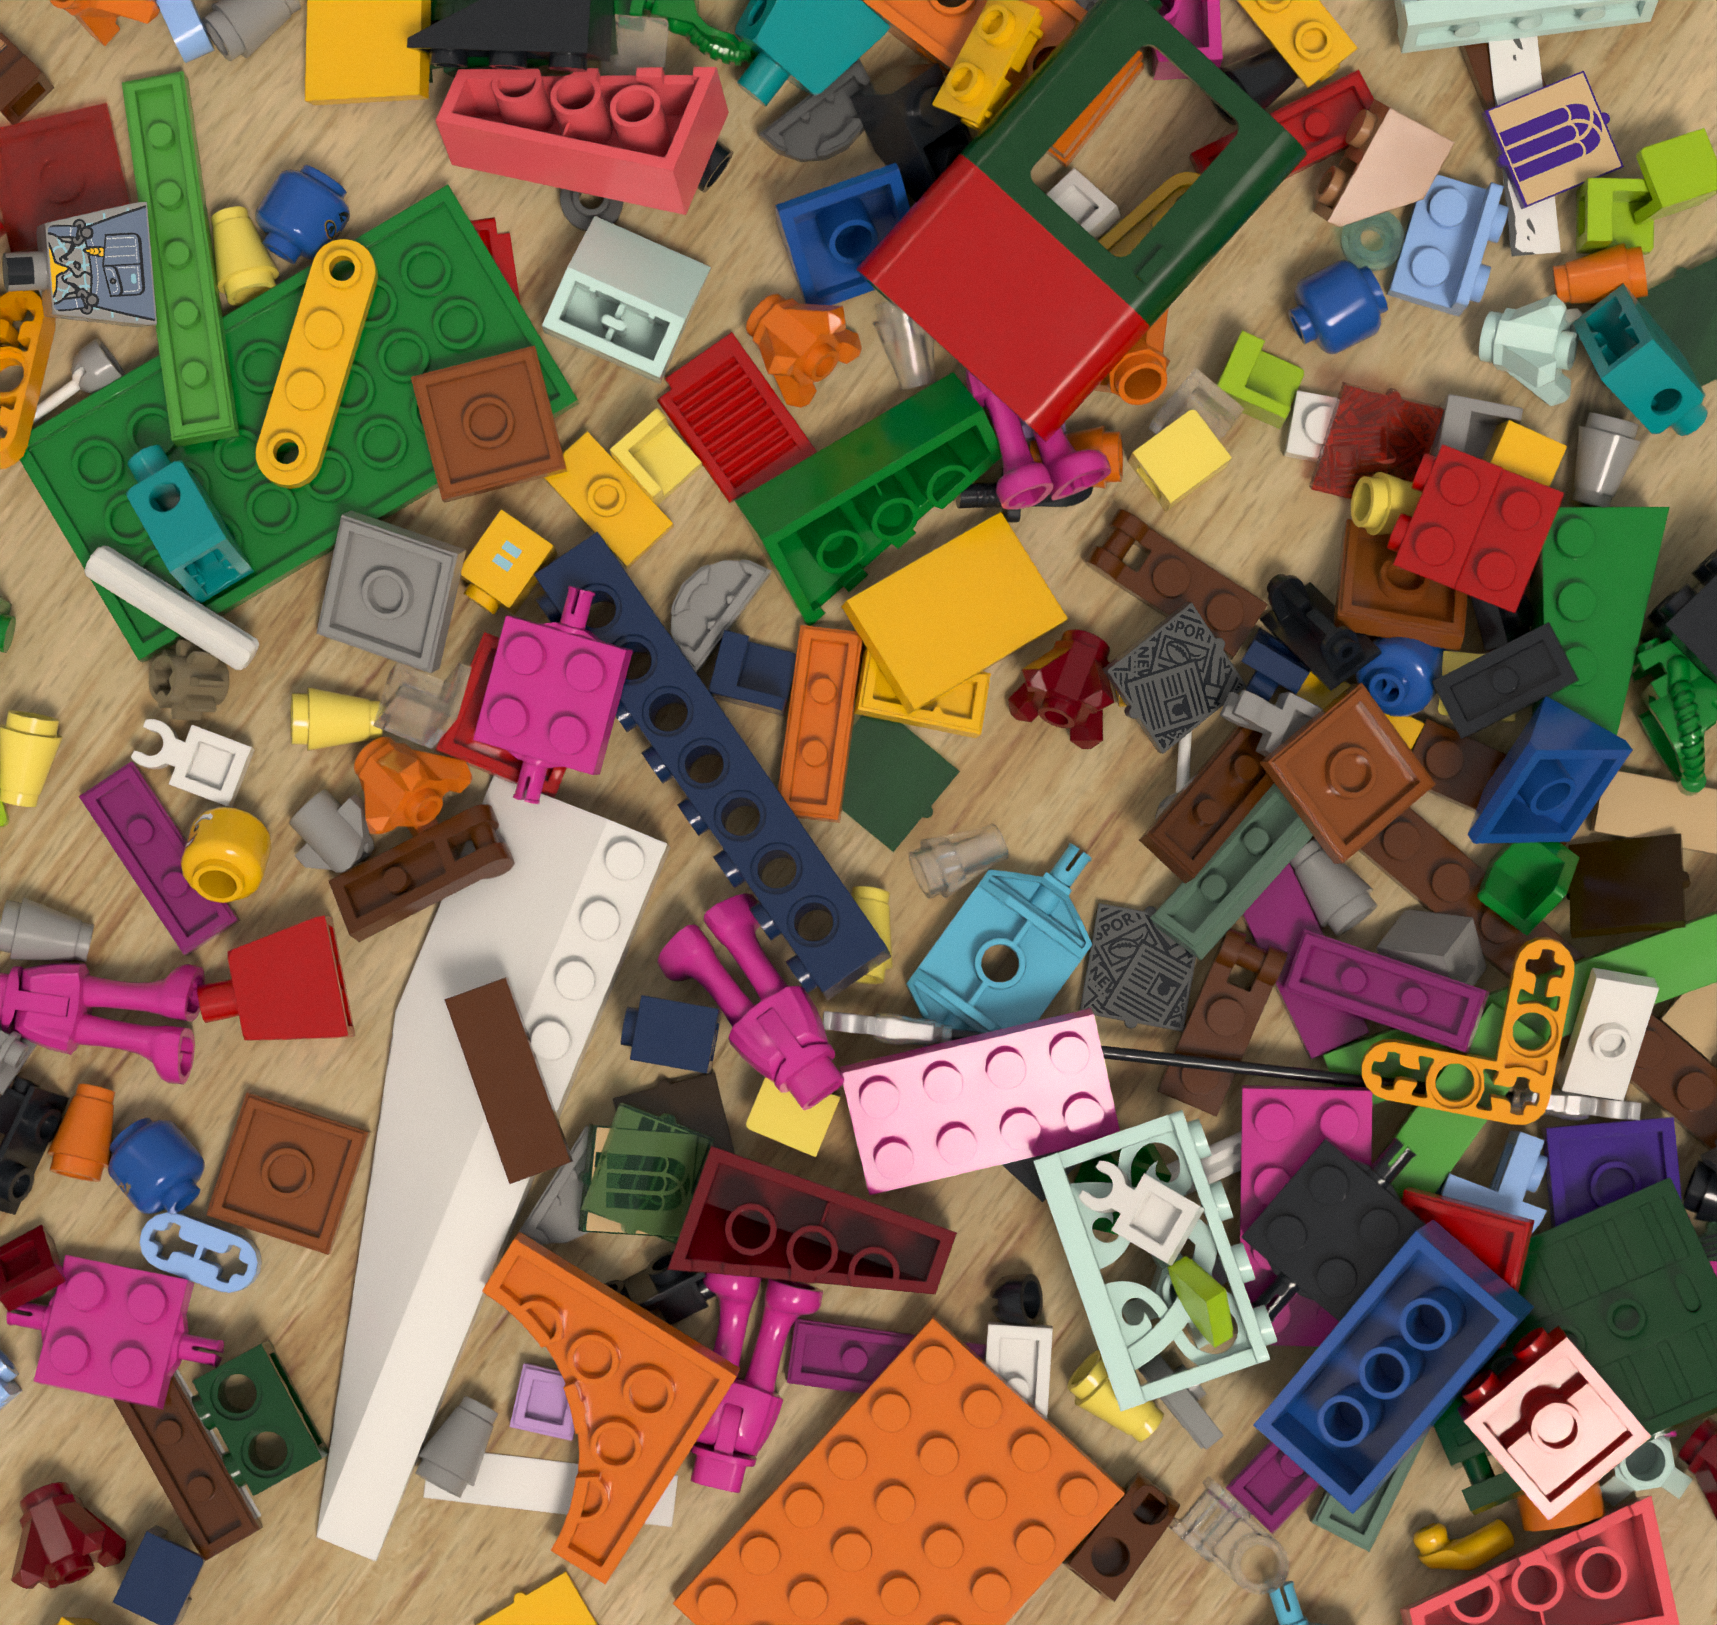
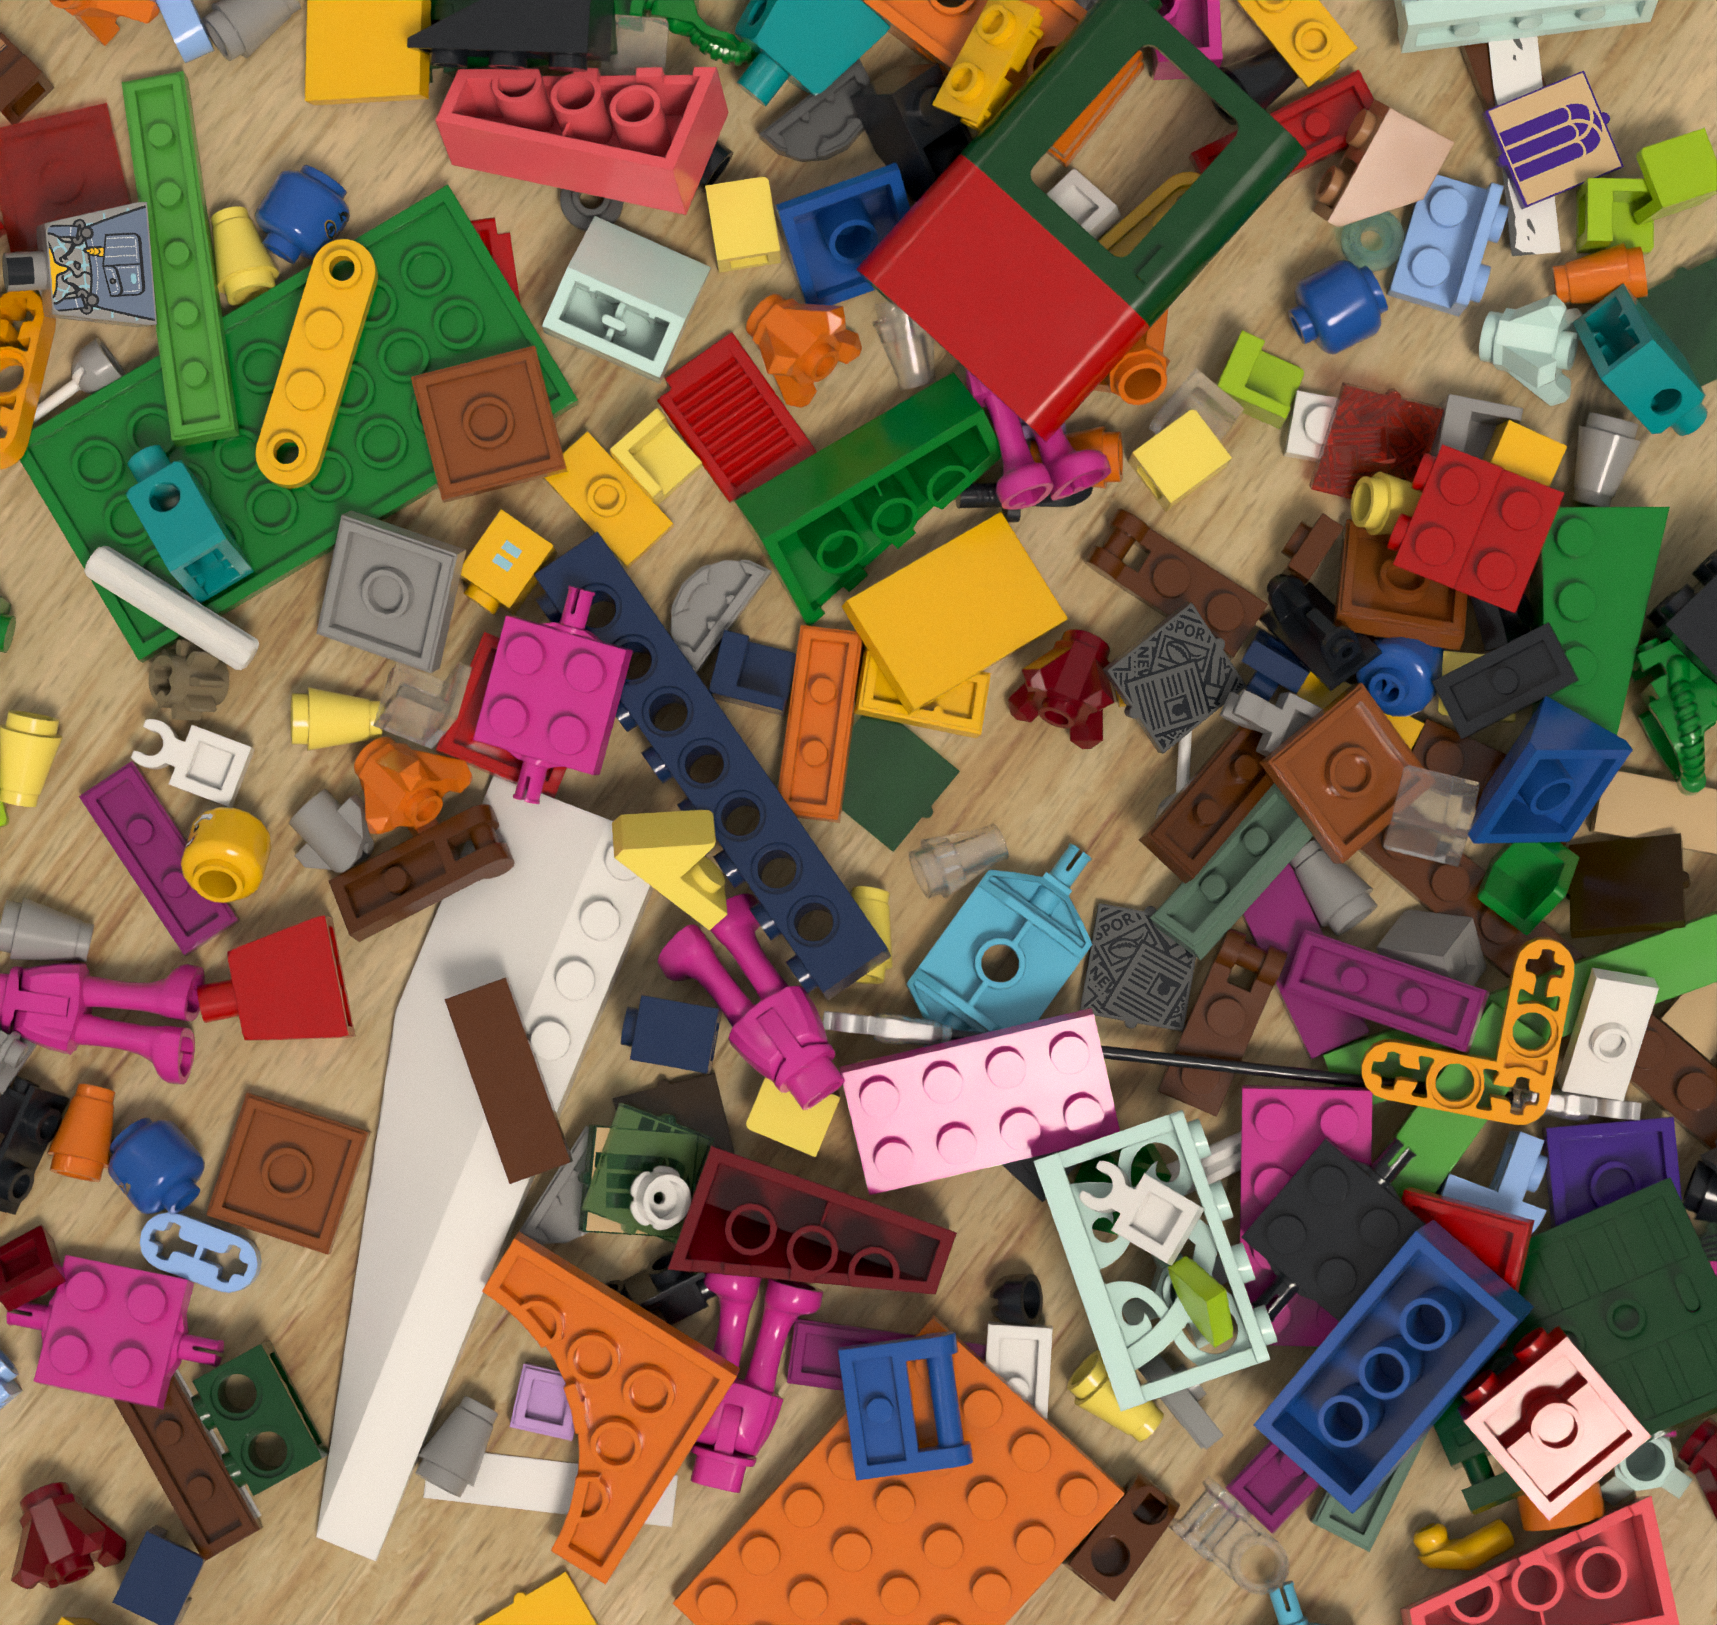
none -> light yellow slope [612,810,728,931]
none -> white plate [630,1166,691,1230]
none -> light yellow panel [705,177,781,273]
none -> blue plate [838,1331,974,1480]
none -> reddish brown plate [1281,513,1344,585]
none -> clear panel [1383,765,1480,867]

